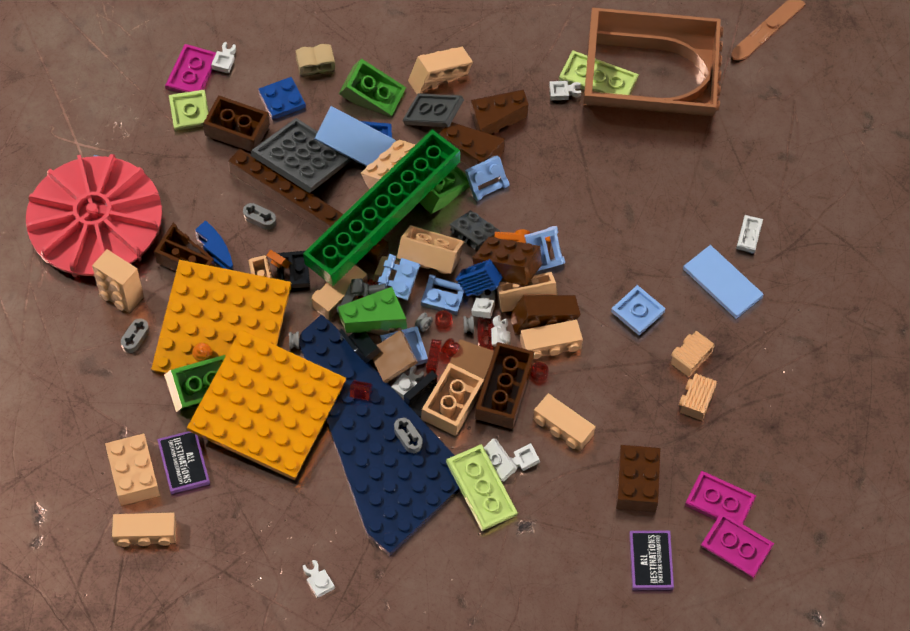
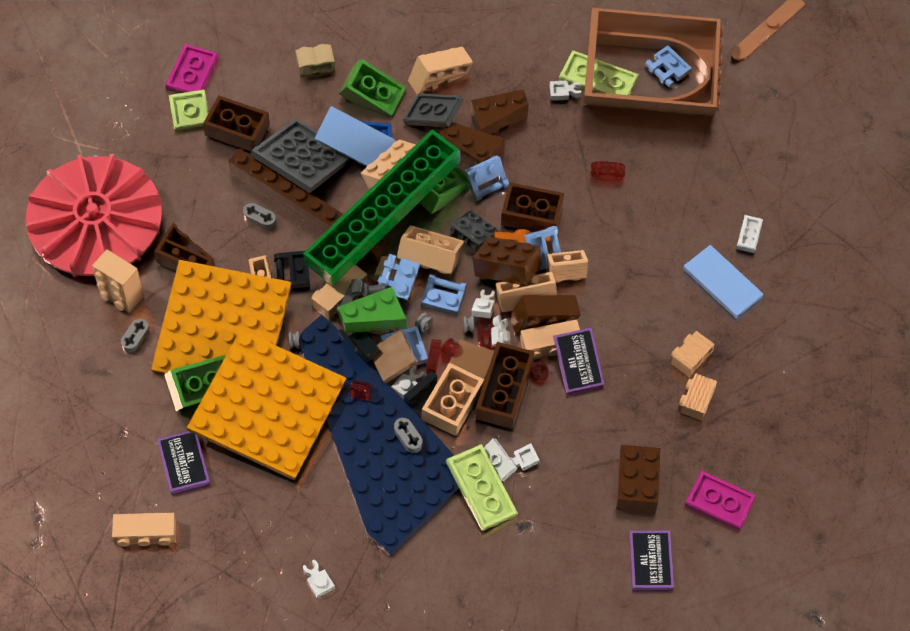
light nougat brick [105,434,160,506] -> none
orange plate [192,343,212,362] -> none
blue slope [195,220,234,270] -> none
white plate [211,42,236,73] -> none
blue plate [258,77,306,120] -> none
orange plate [266,249,291,269] -> none
clear red bush [435,310,452,329] -> none
blue brick [456,259,503,296] -> none
light nougat brick [533,393,596,451] -> none
light blue plate [611,285,666,335] -> none
dark pink tile [700,512,774,578] -> none
none -> reddish brown brick [501,182,564,232]
none -> light nougat brick [546,250,588,283]
none -> black tile [553,328,604,393]
none -> clear red beam [590,161,626,179]
none -> light blue plate [645,46,692,88]

